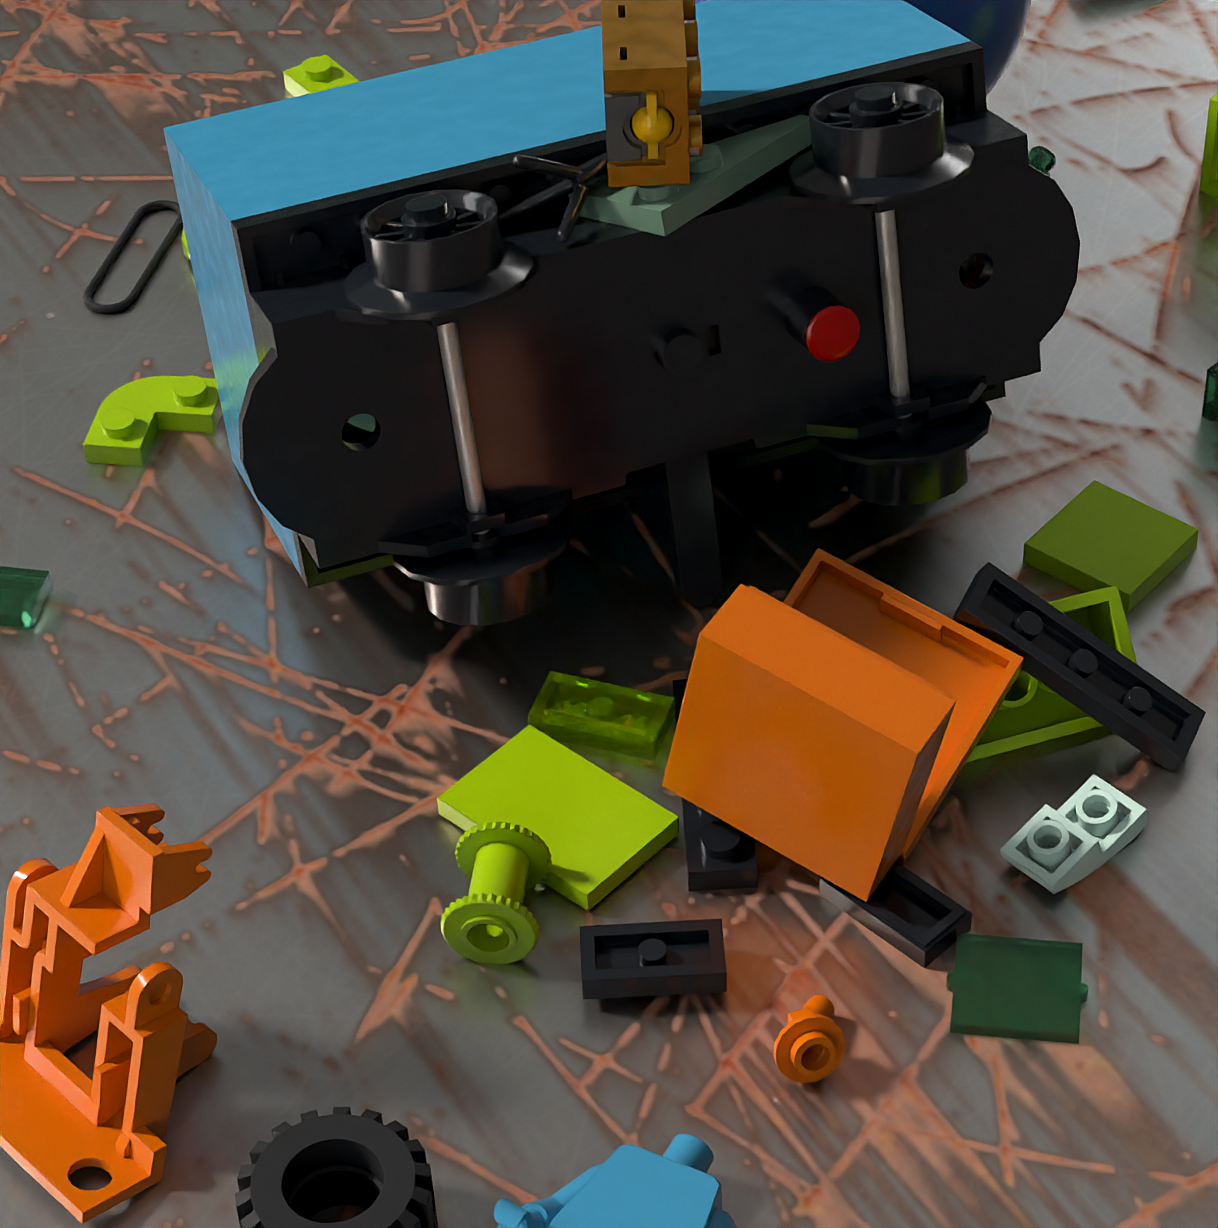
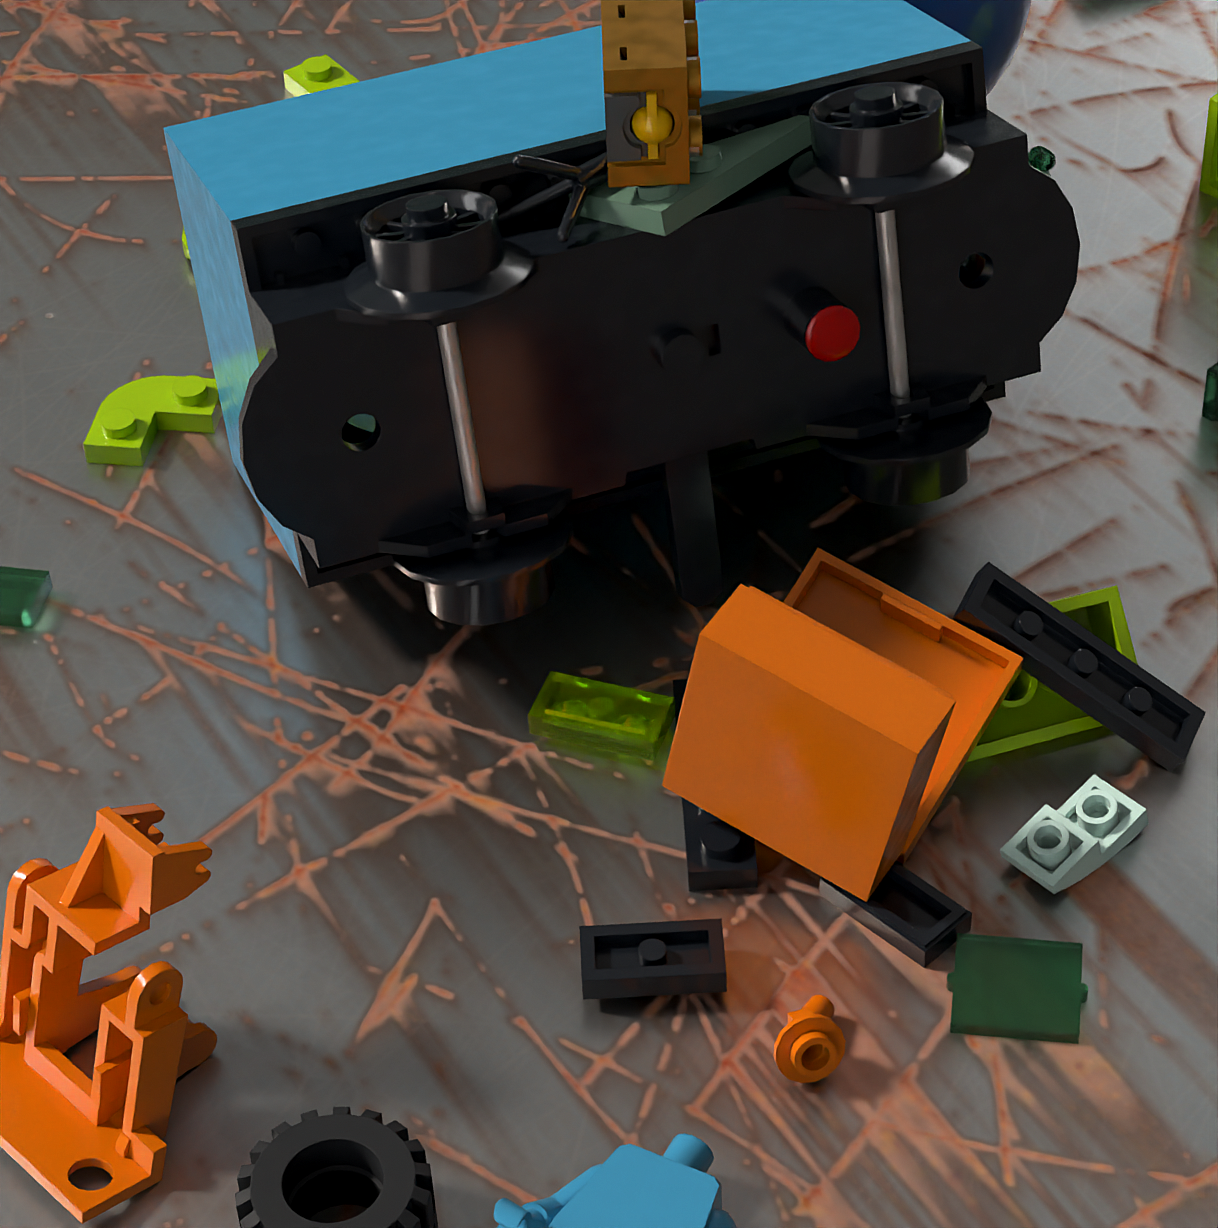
black piece [83,200,183,313] -> none
lime tile [437,724,679,911] -> none
lime hose [440,822,552,964] -> none
lime tile [1023,480,1199,614] -> none

